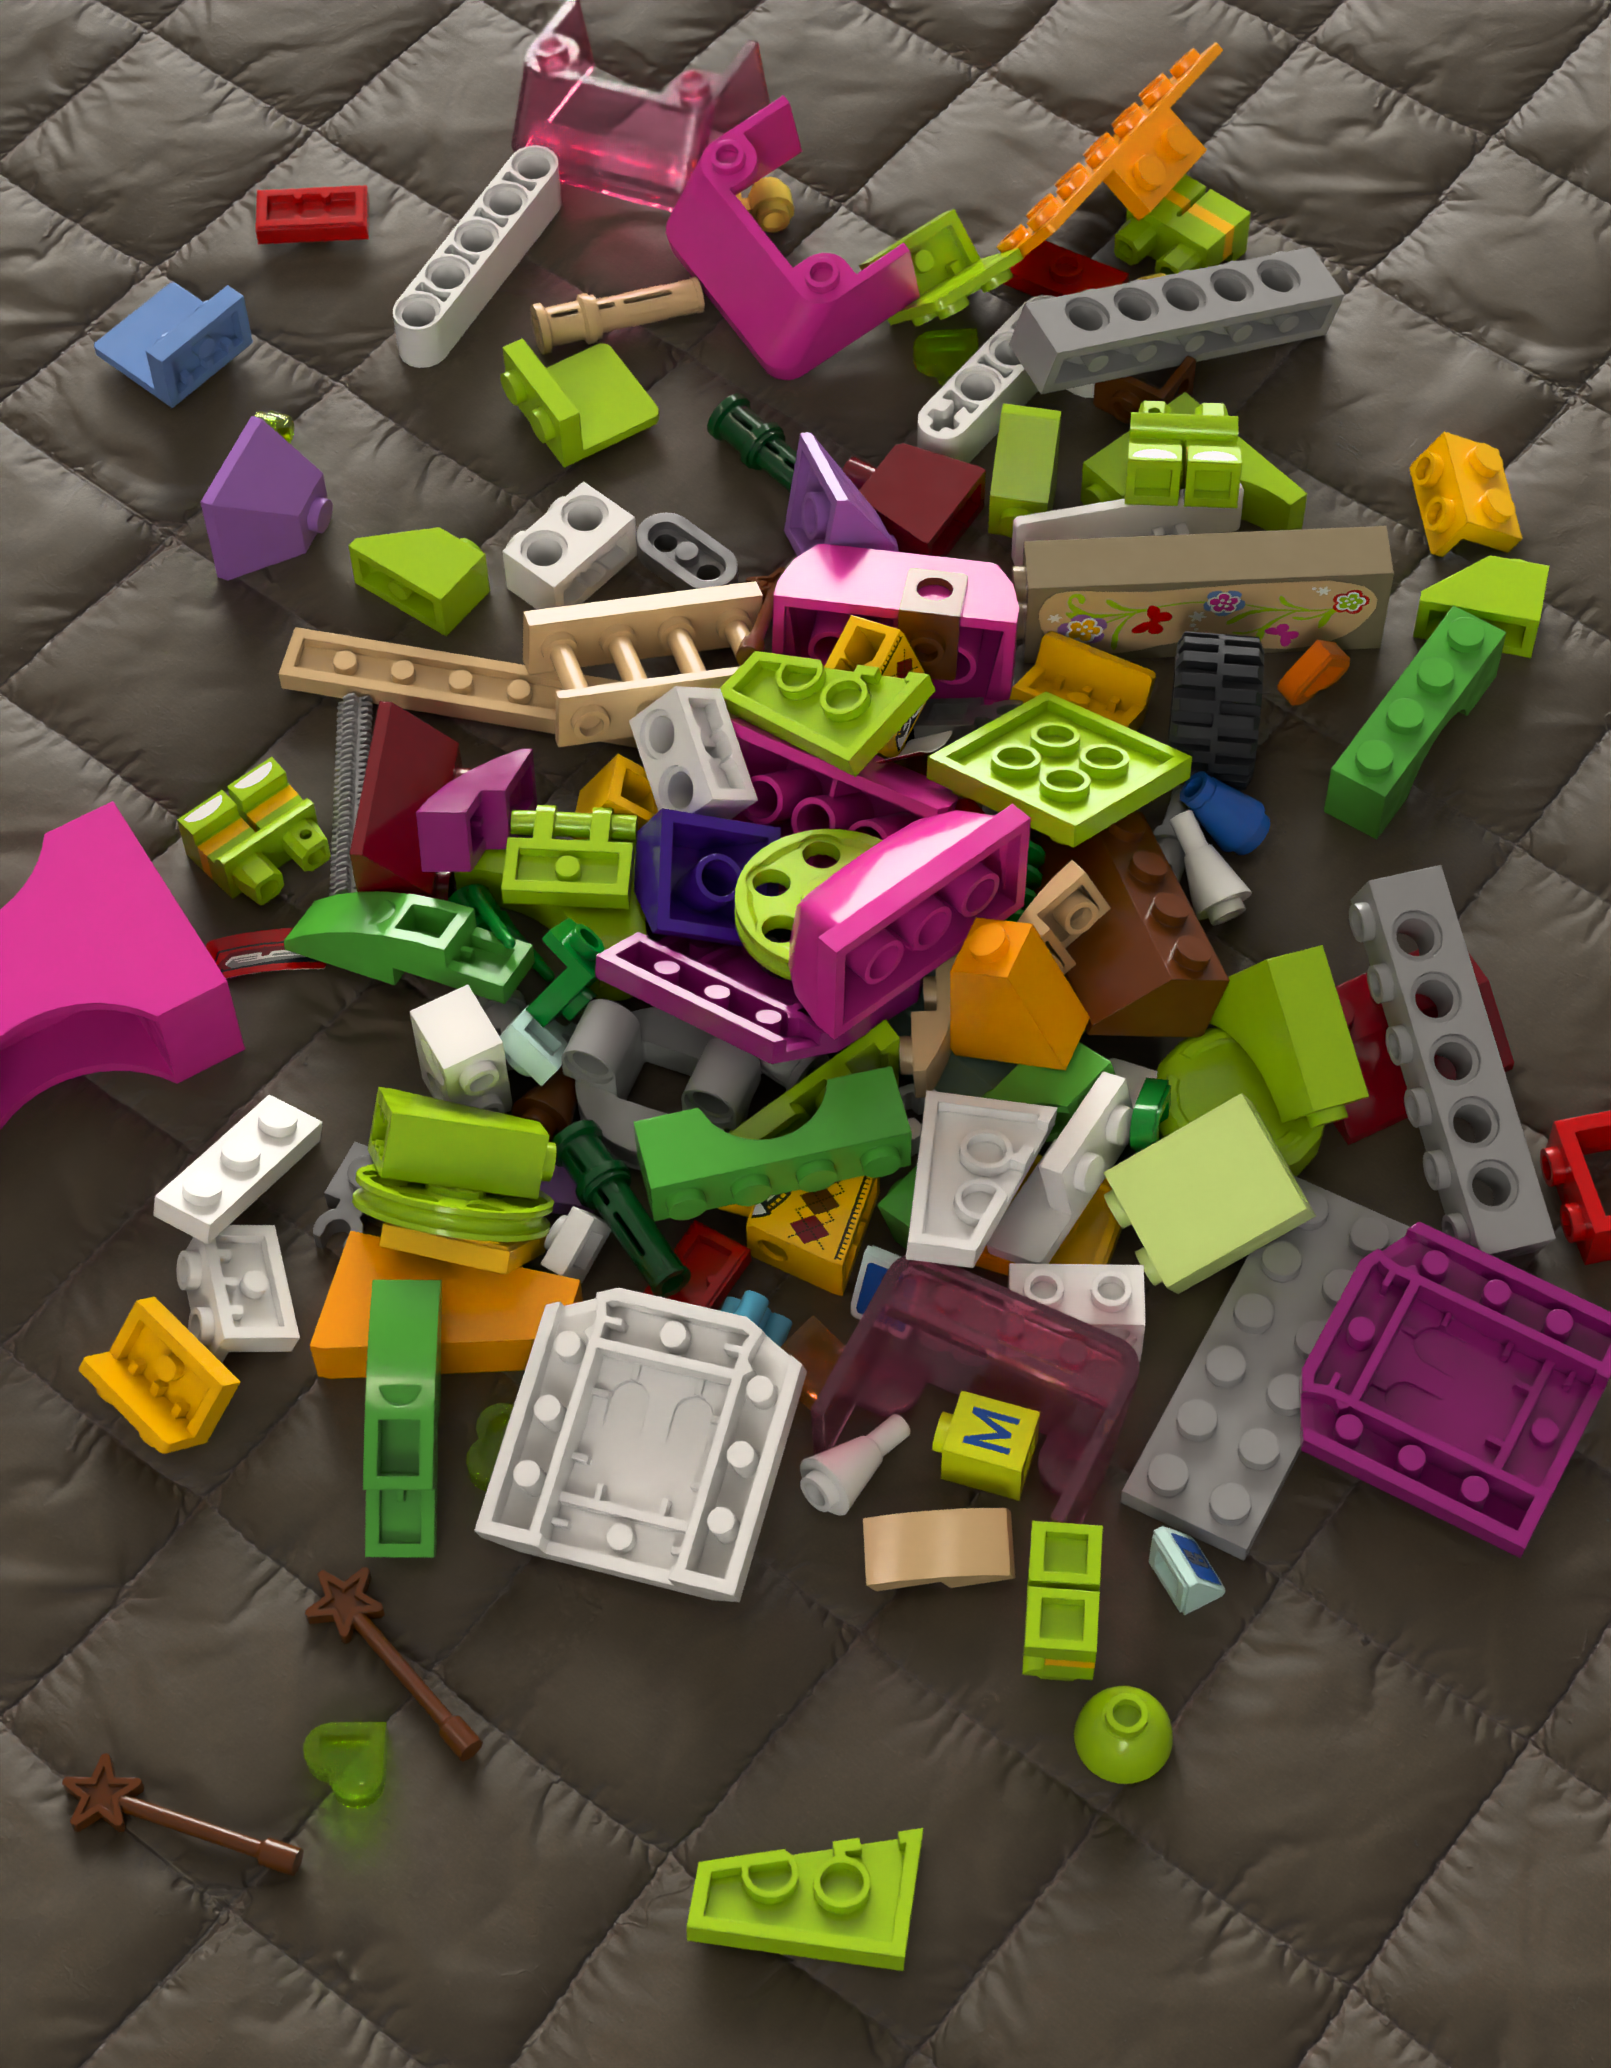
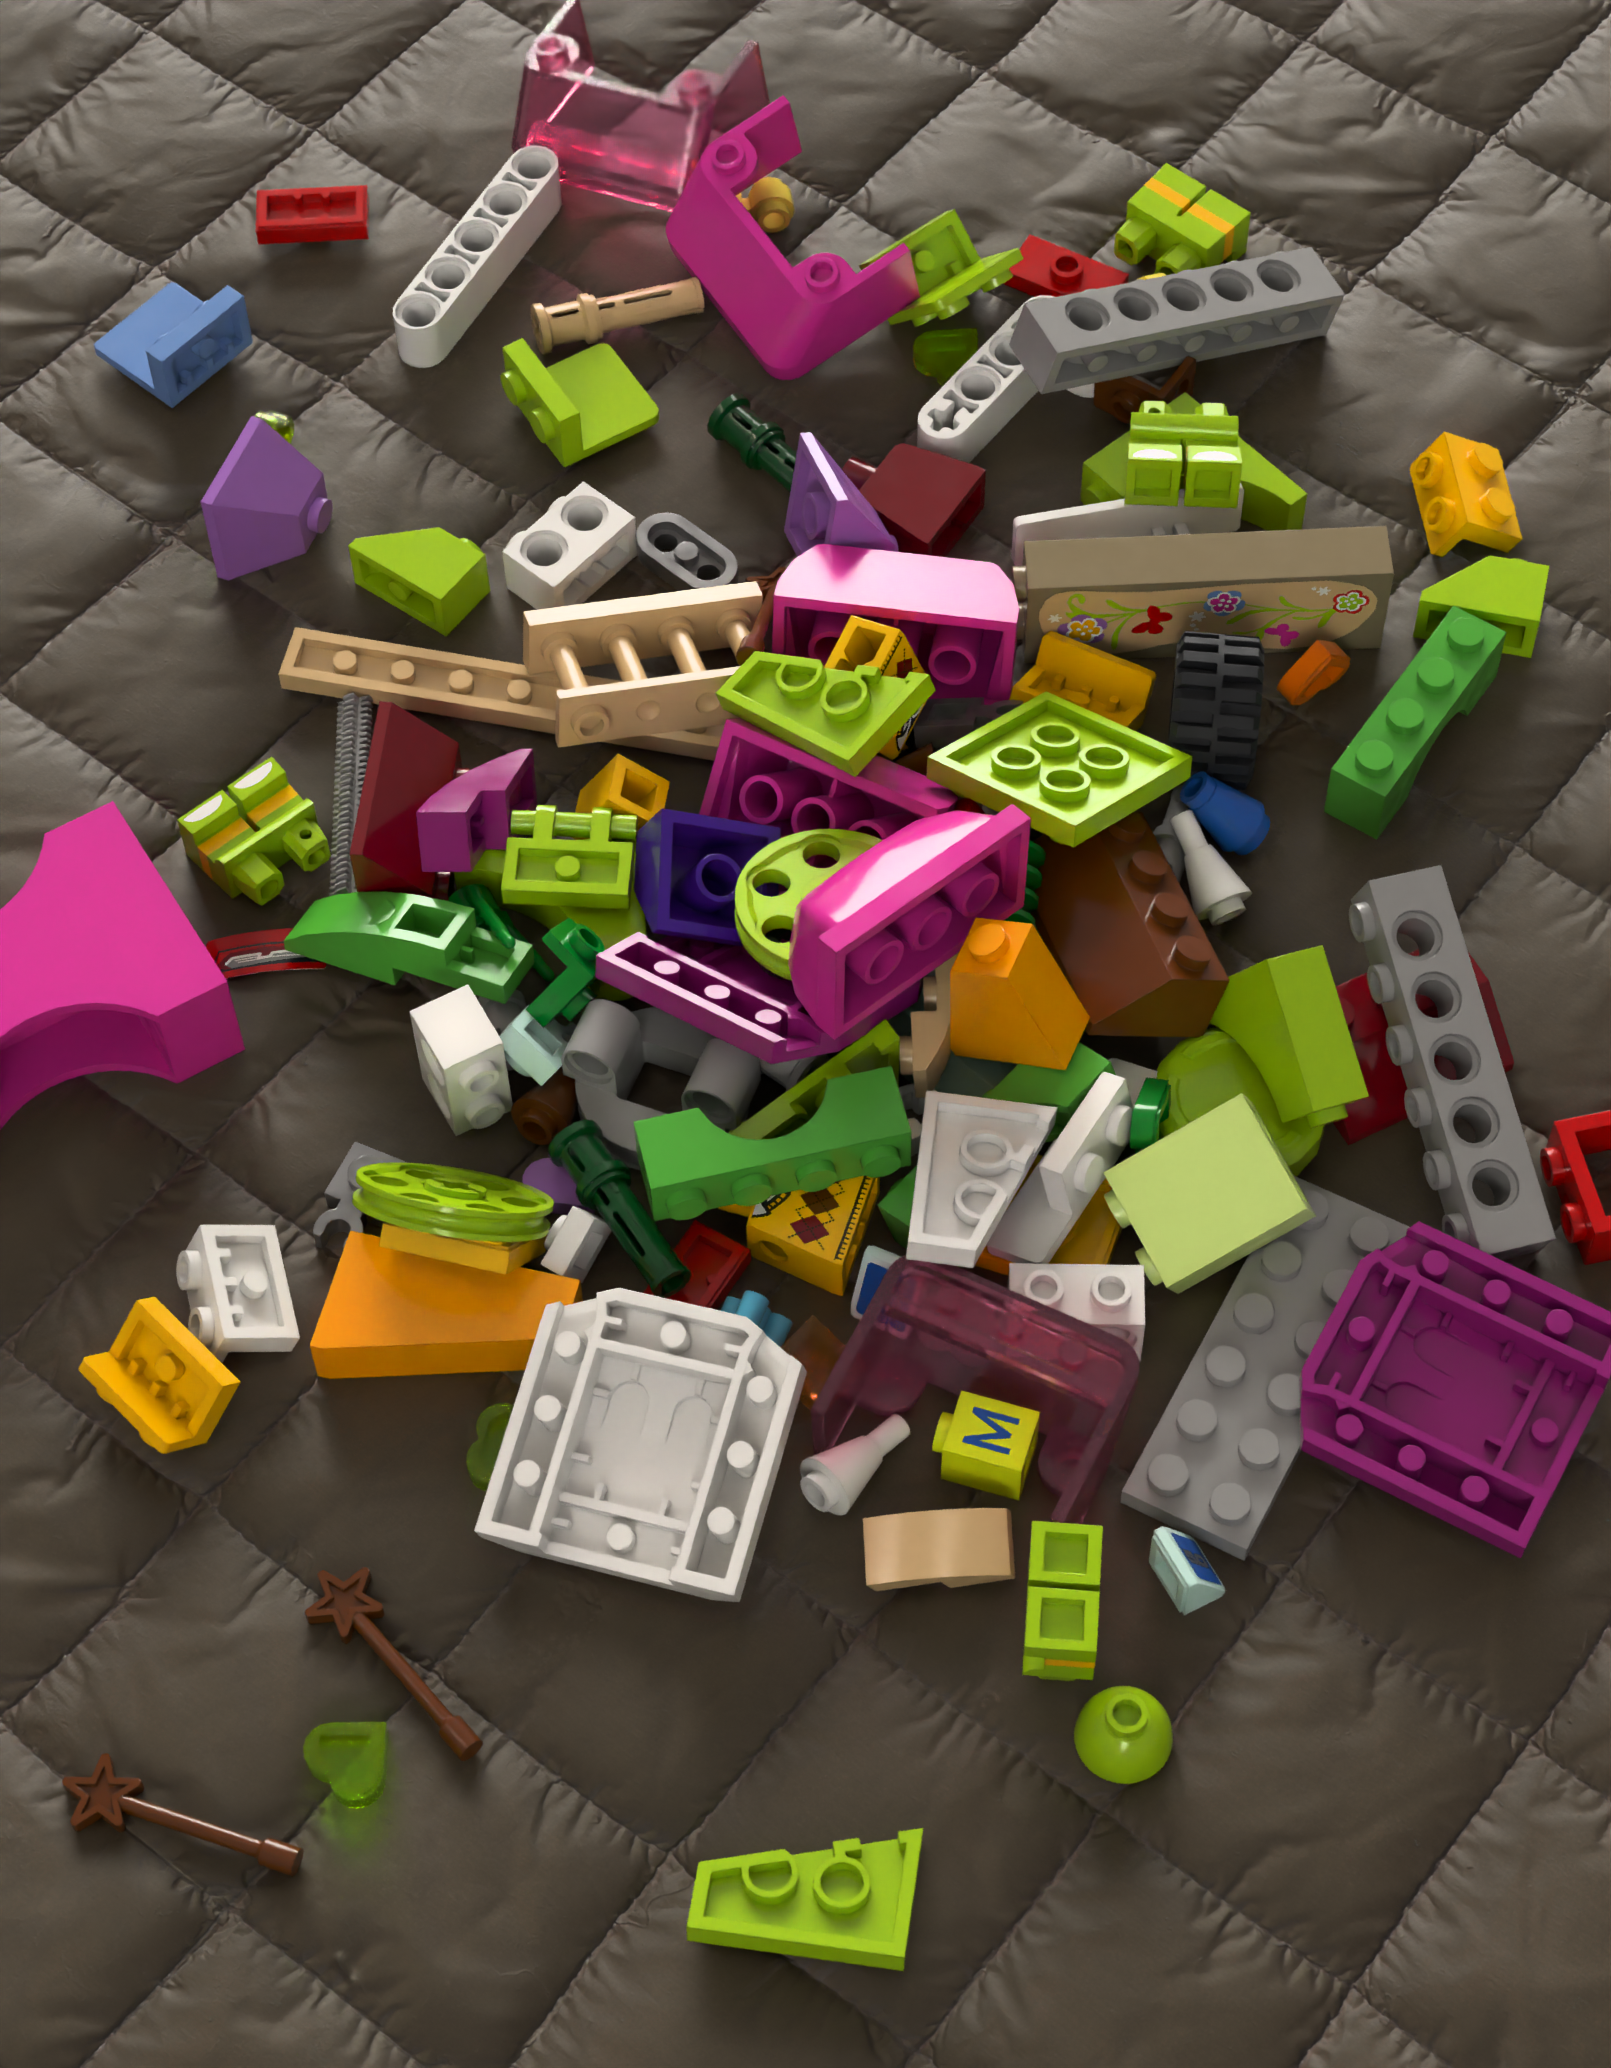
white plate [153,1095,322,1244] -> none
bright green slope [363,1279,442,1558] -> none
lime slope [367,1087,556,1200] -> none
white brick [629,686,758,820] -> none
white sticker [876,730,953,764] -> none
reddish brown bracket [898,568,968,681] -> none
lime slope [988,403,1062,538] -> none
light orange bracket [997,42,1223,257] -> none
tan slope [1017,860,1111,974] -> none

